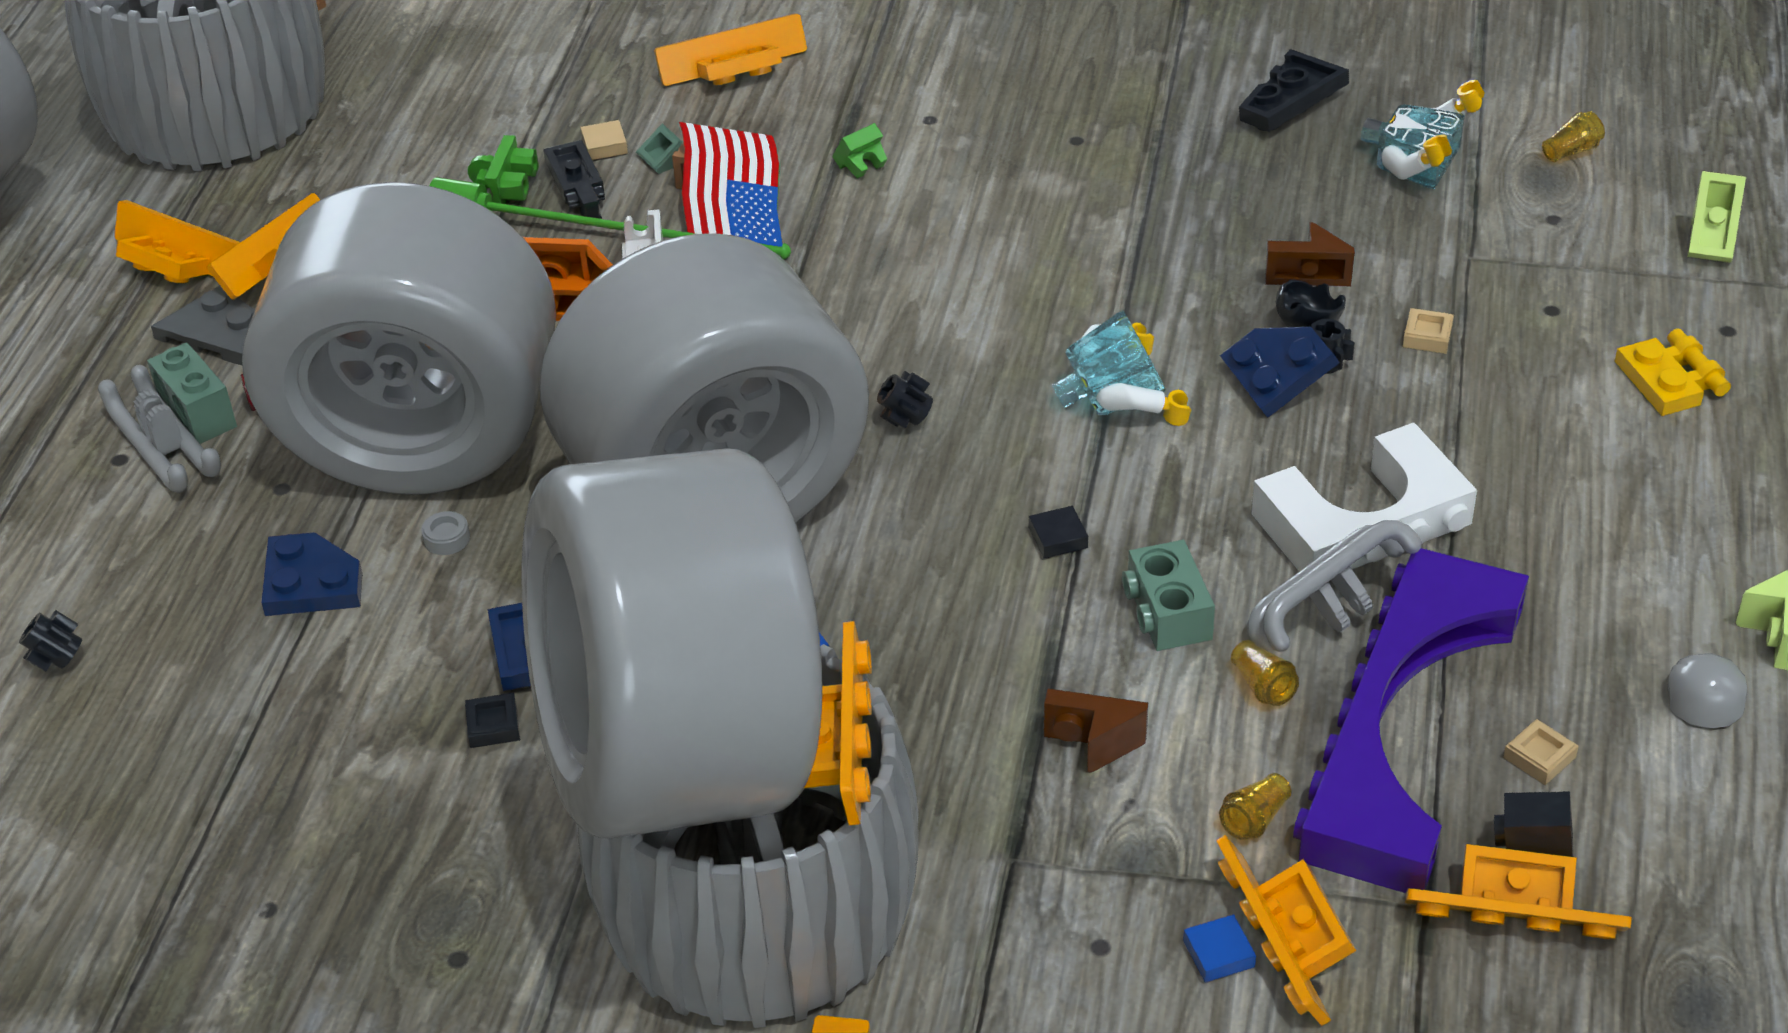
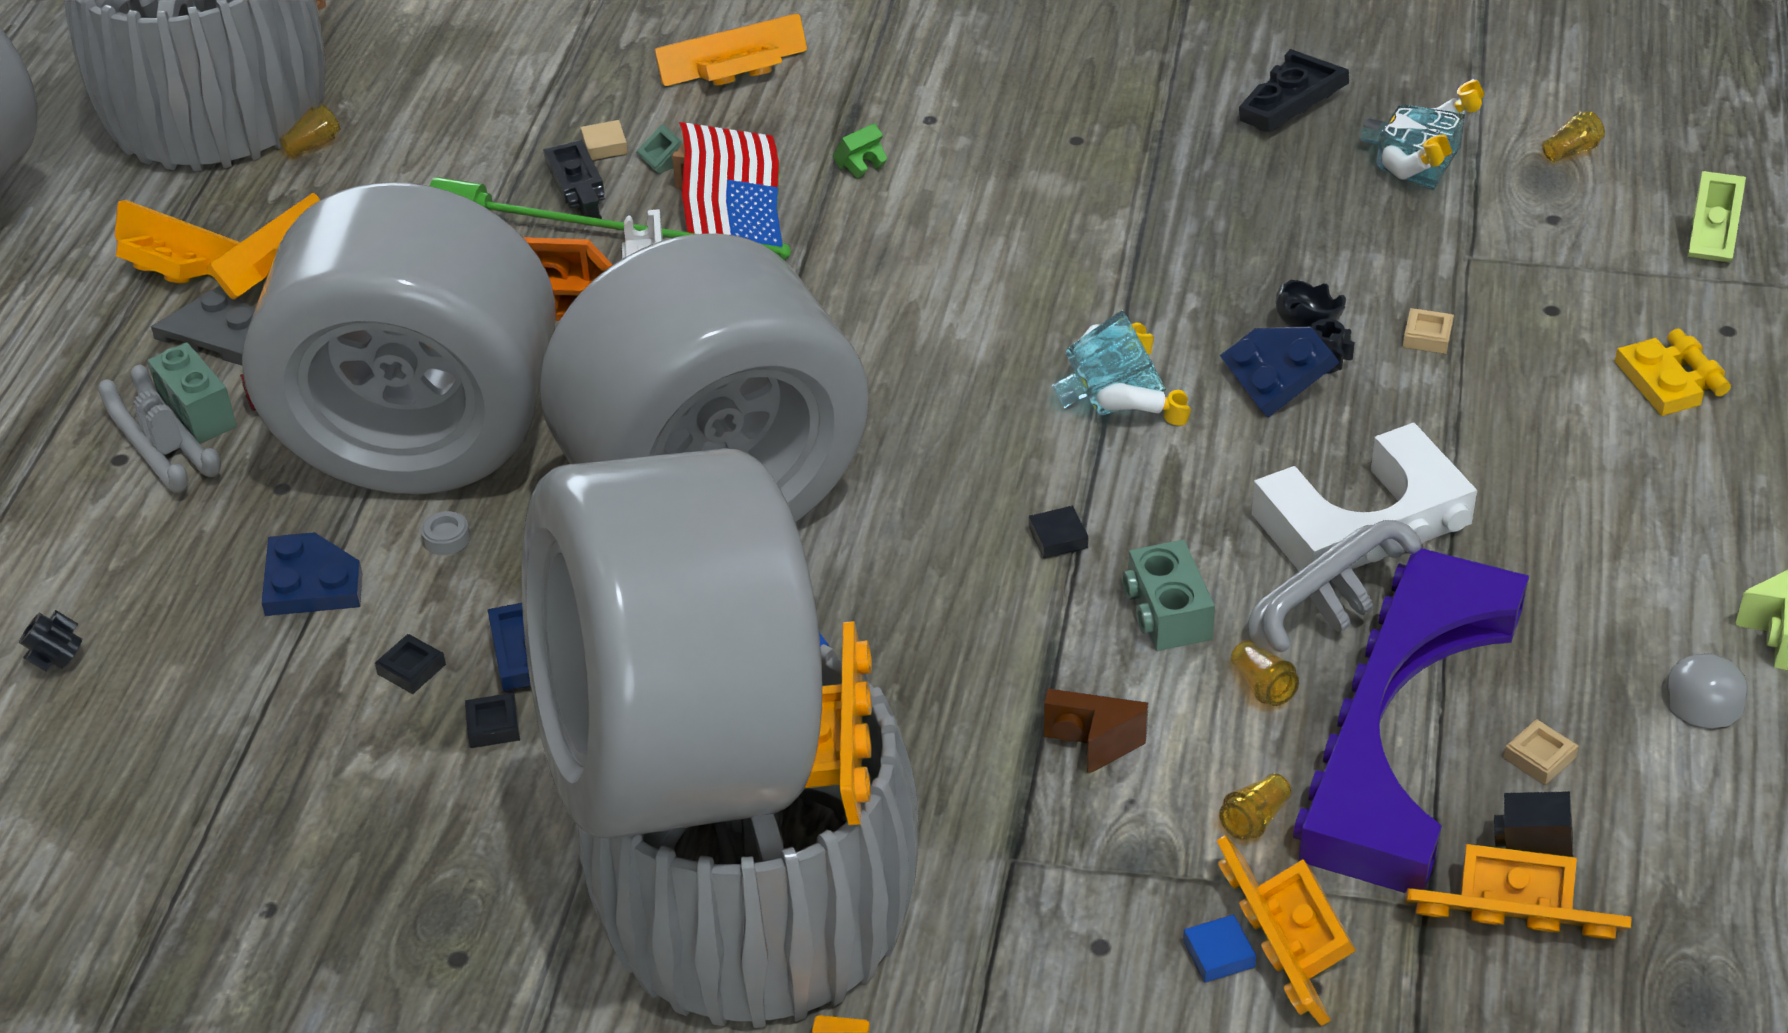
bright green hips [467,135,539,211] -> none
black gear [877,371,933,429] -> none
reddish brown slope [1265,222,1355,287] -> none
none -> clear yellow cone [279,104,341,158]
none -> black tile [375,634,446,694]

